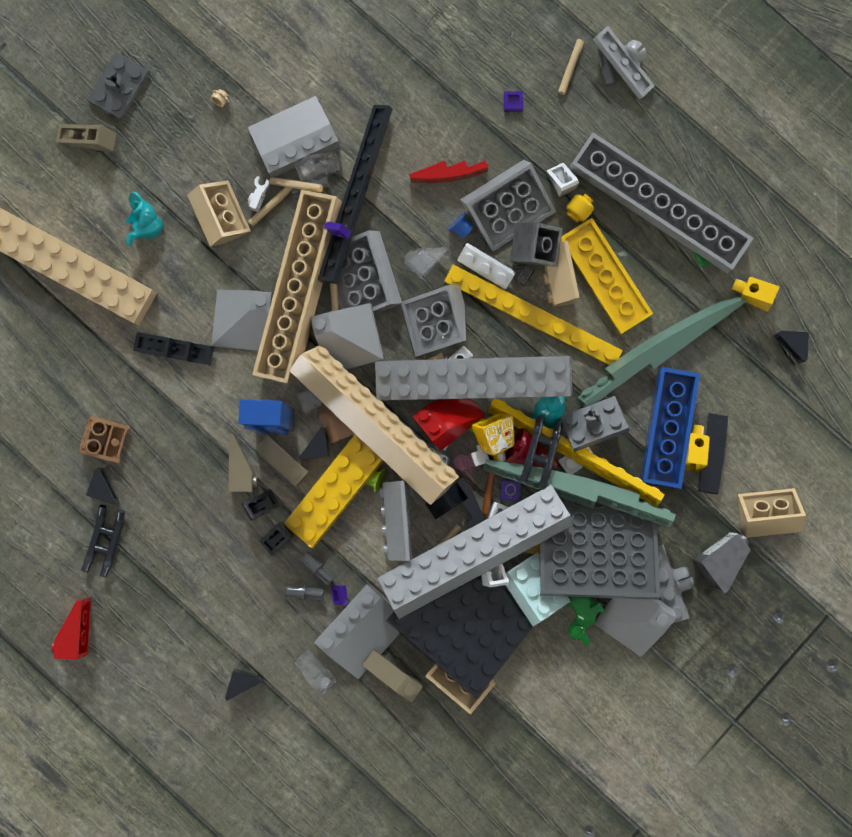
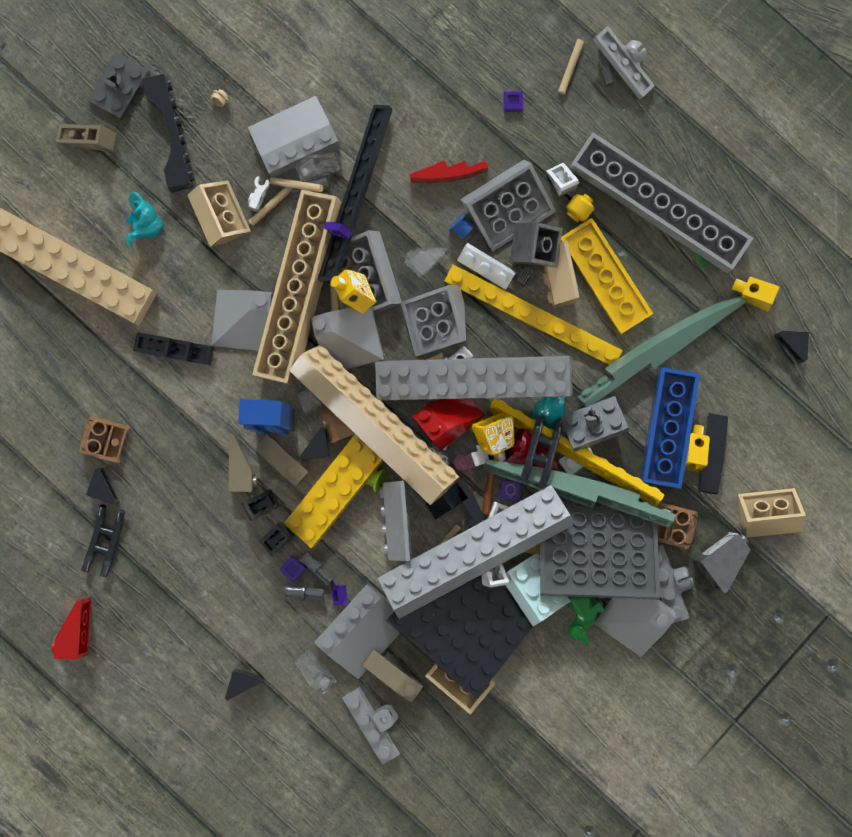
none -> black arch [142,74,195,193]
none -> dark purple tile [279,555,307,583]
none -> yellow torso [331,269,376,314]
none -> light grey plate [342,687,400,765]
none -> medium nougat slope [657,502,698,549]

